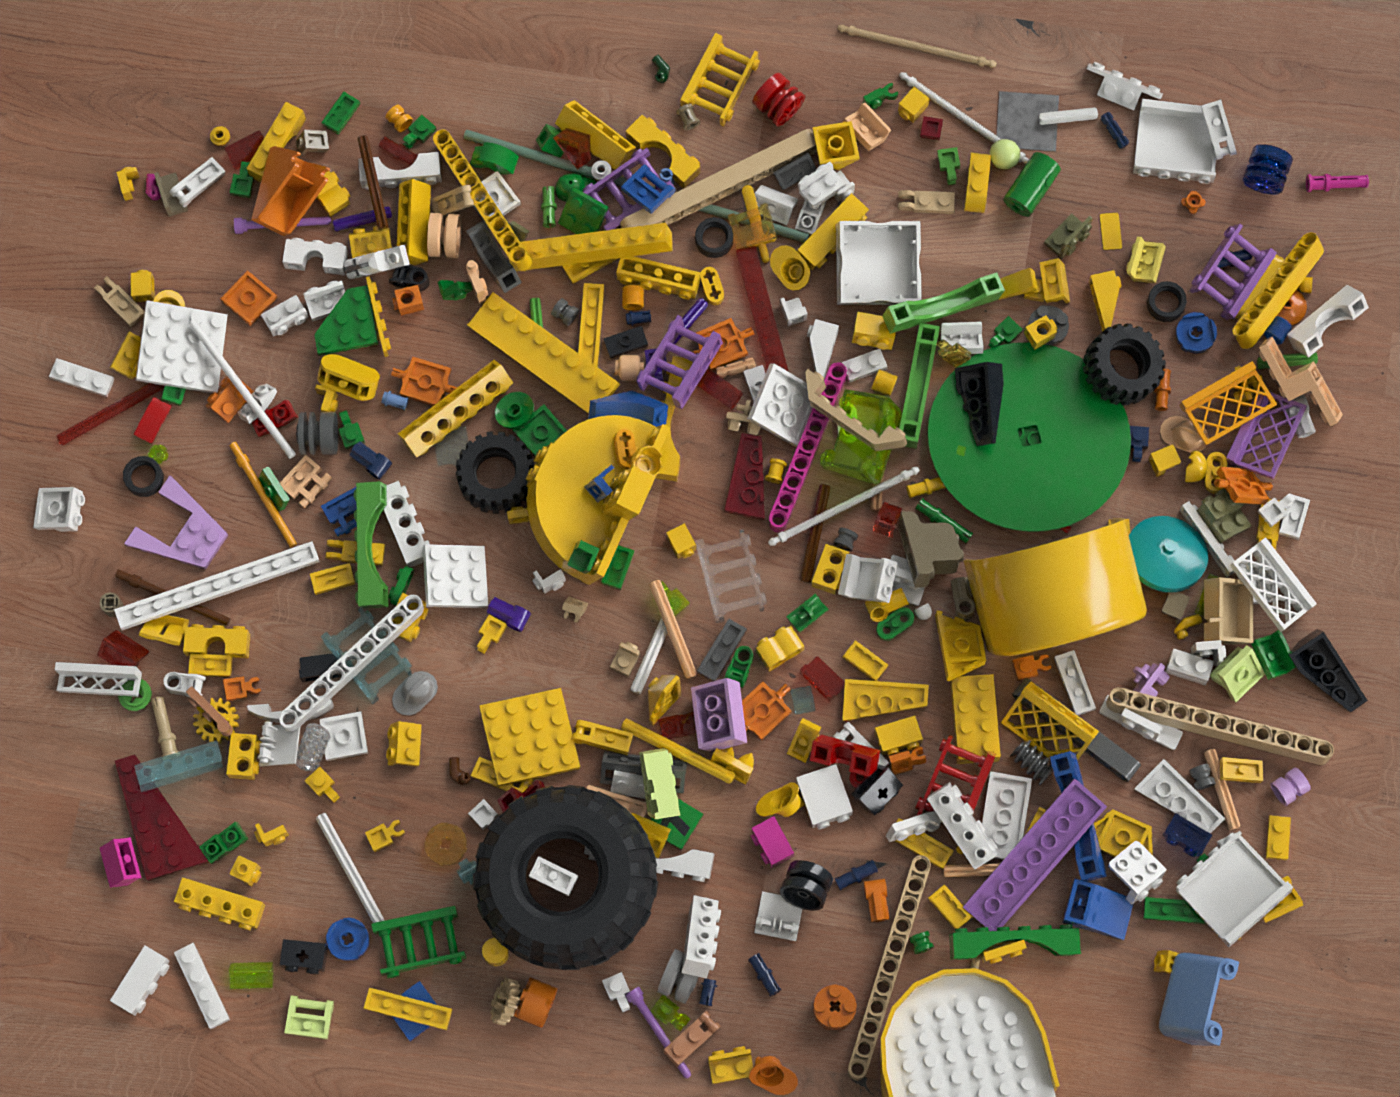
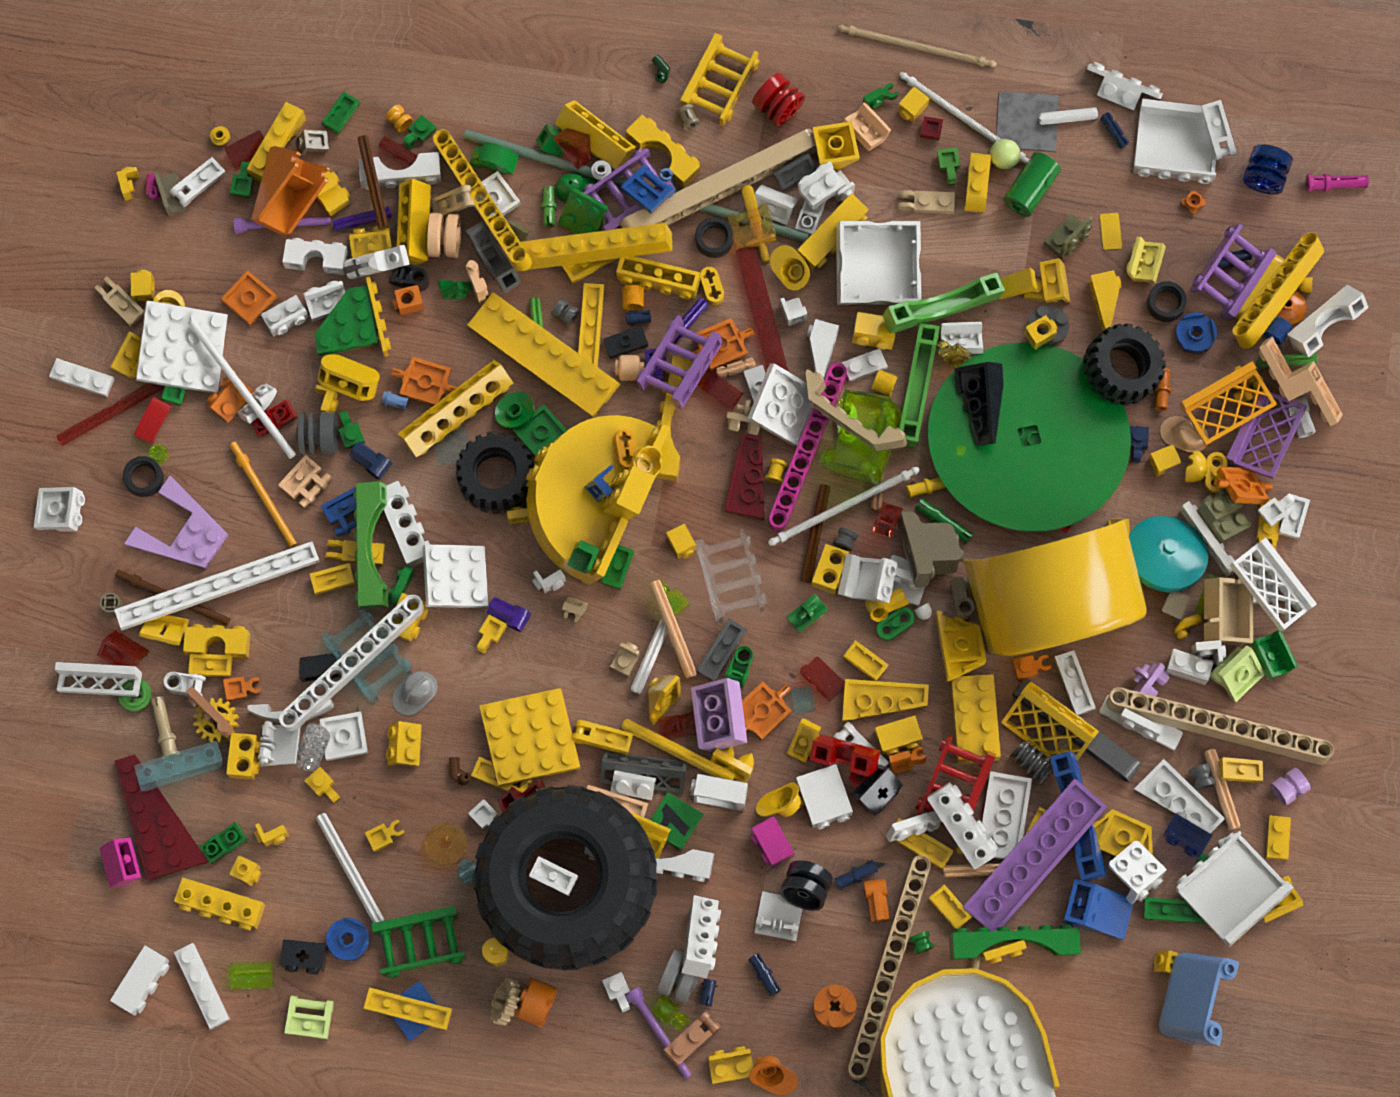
green plate [258,467,290,512] -> none
blue arch [588,390,668,427] -> none
yellowish green wedge [639,748,680,819] -> none
yellow brick [756,626,805,672] -> none
green plate [988,316,1023,348] -> none
black wedge [1288,629,1368,712] -> none
none -> white window [690,774,748,811]

